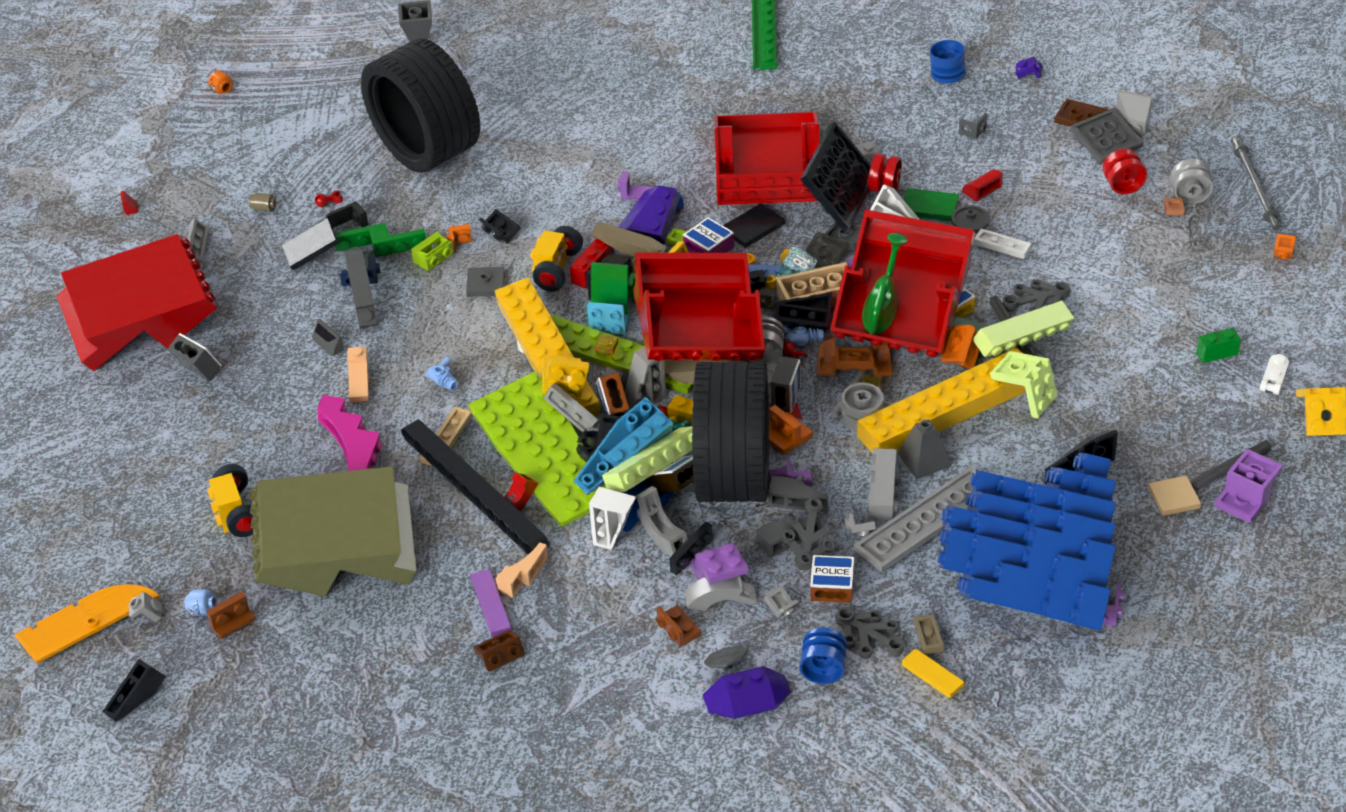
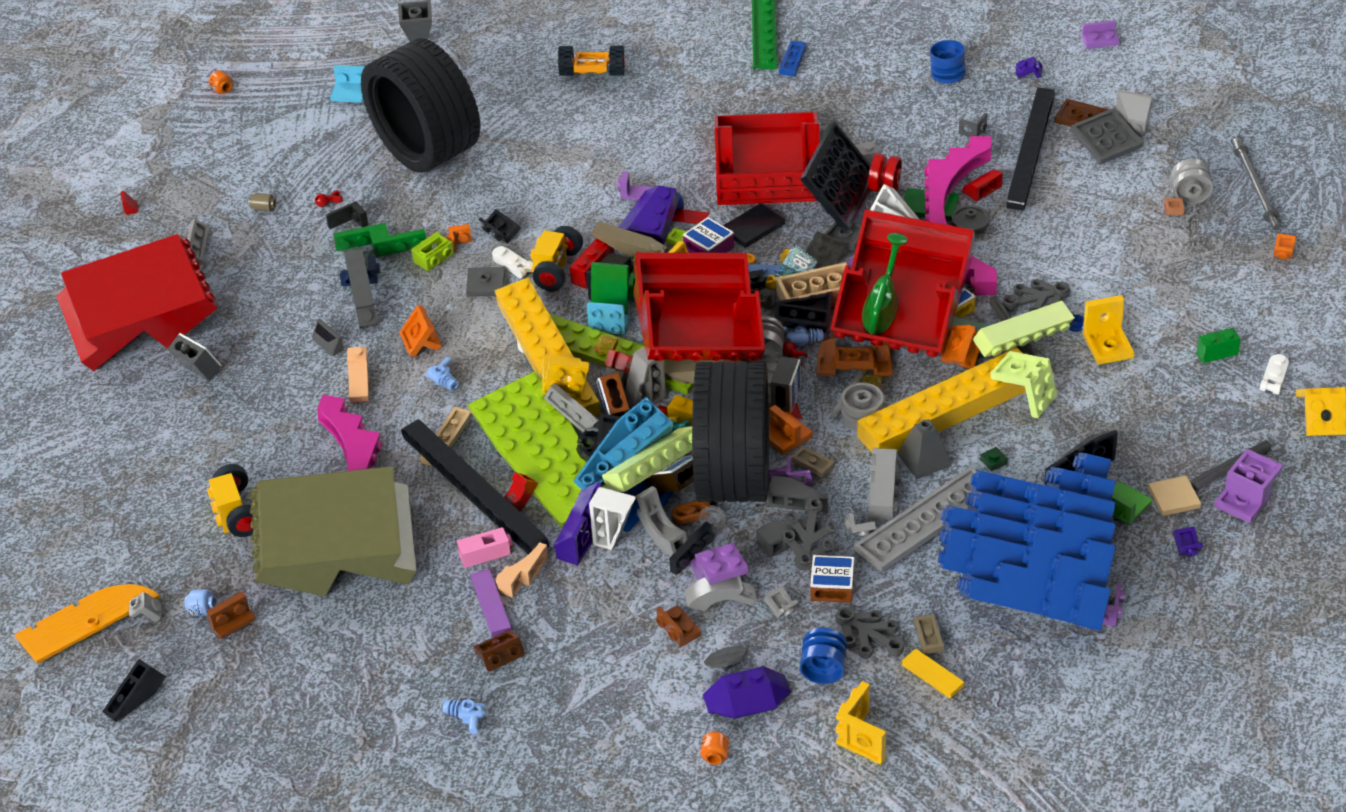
tile [282,218,339,270] -> none
white plate [974,229,1031,259] -> none
red wheel [1102,149,1148,195] -> none
none -> medium azure bracket [330,65,365,103]
none -> orange bracket [399,305,442,357]
none -> light blue piece [443,699,486,734]
none -> bright pink brick [457,527,512,568]
none -> white plate [492,246,533,279]
none -> dark purple wedge [554,482,601,566]
none -> plate [558,45,625,76]
none -> red leg [604,349,633,373]
none -> red sticker [672,209,709,224]
none -> dark orange plate [672,500,711,525]
none -> clear brick [699,505,726,533]
none -> orange head [700,731,729,765]
none -> blue tile [779,41,807,76]
none -> dark tan plate [791,445,835,478]
none -> yellow bracket [836,681,886,765]
none -> dark pink arch [924,136,997,295]
none -> dark green plate [980,447,1008,471]
none -> black beam [1006,87,1055,211]
none -> clear blue tile [1068,314,1084,332]
none -> medium lavender bracket [1082,20,1119,49]
none -> yellow bracket [1083,295,1134,365]
none -> bright green bracket [1111,482,1152,525]
none -> dark purple bracket [1173,526,1203,557]

